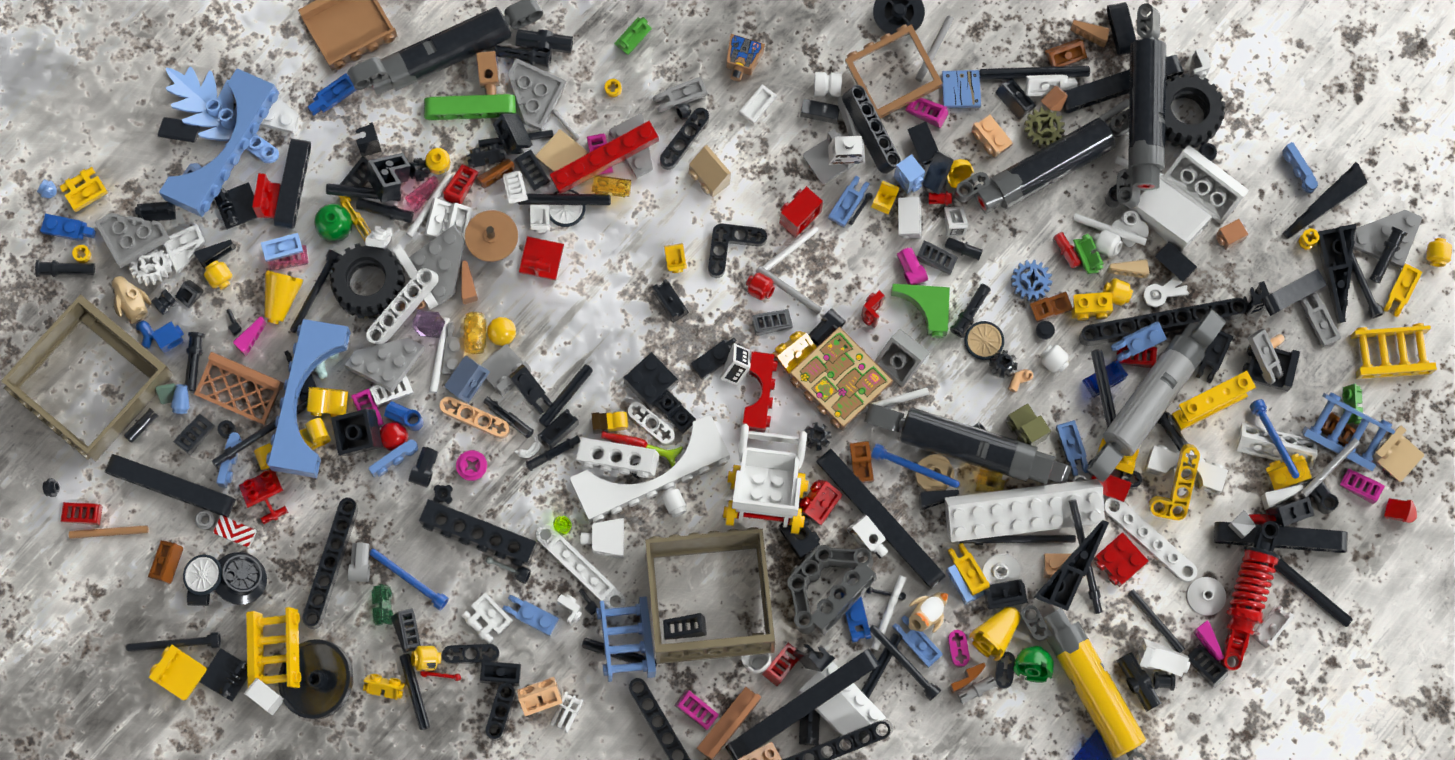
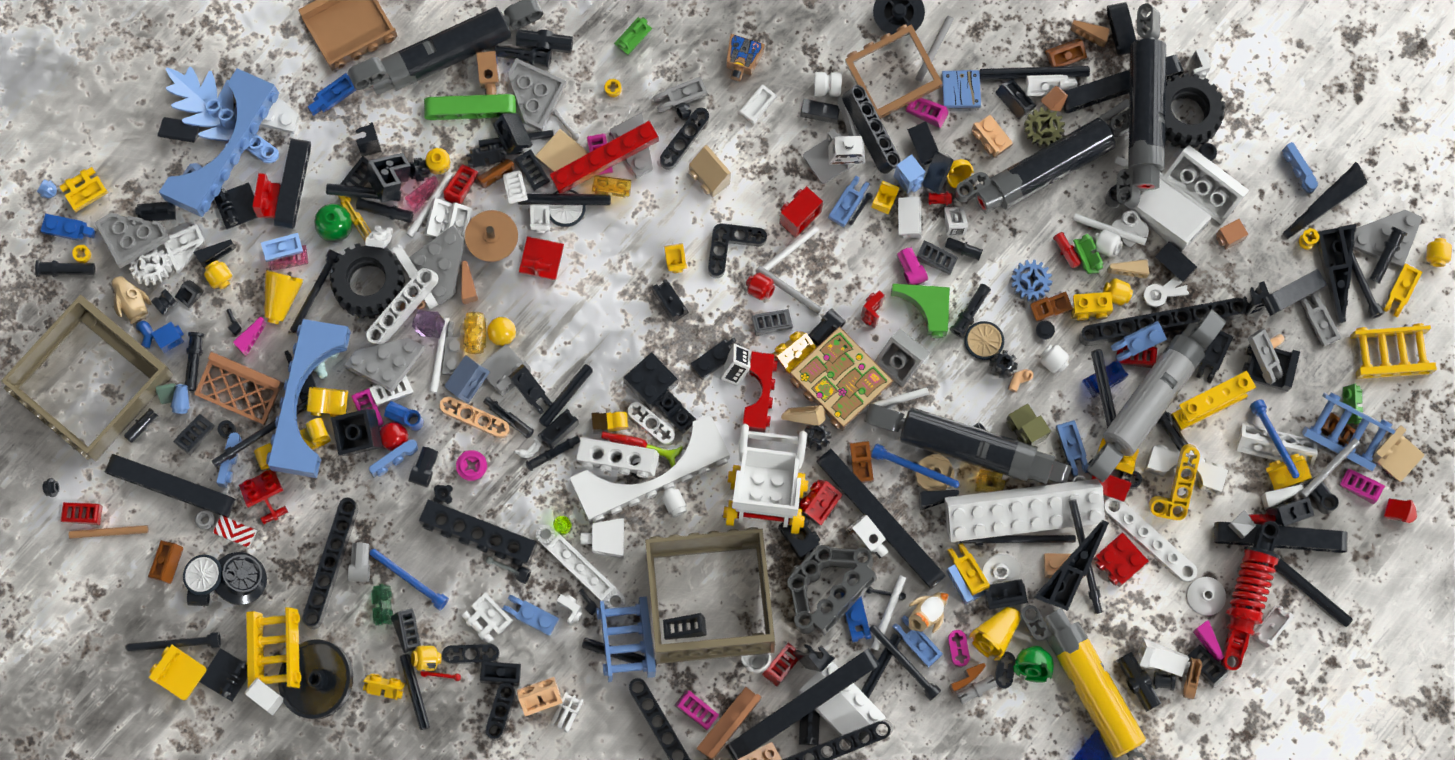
black piece [1128,589,1185,653] -> none
none -> tan slope [781,405,826,426]
none -> medium nougat piece [1183,657,1202,699]

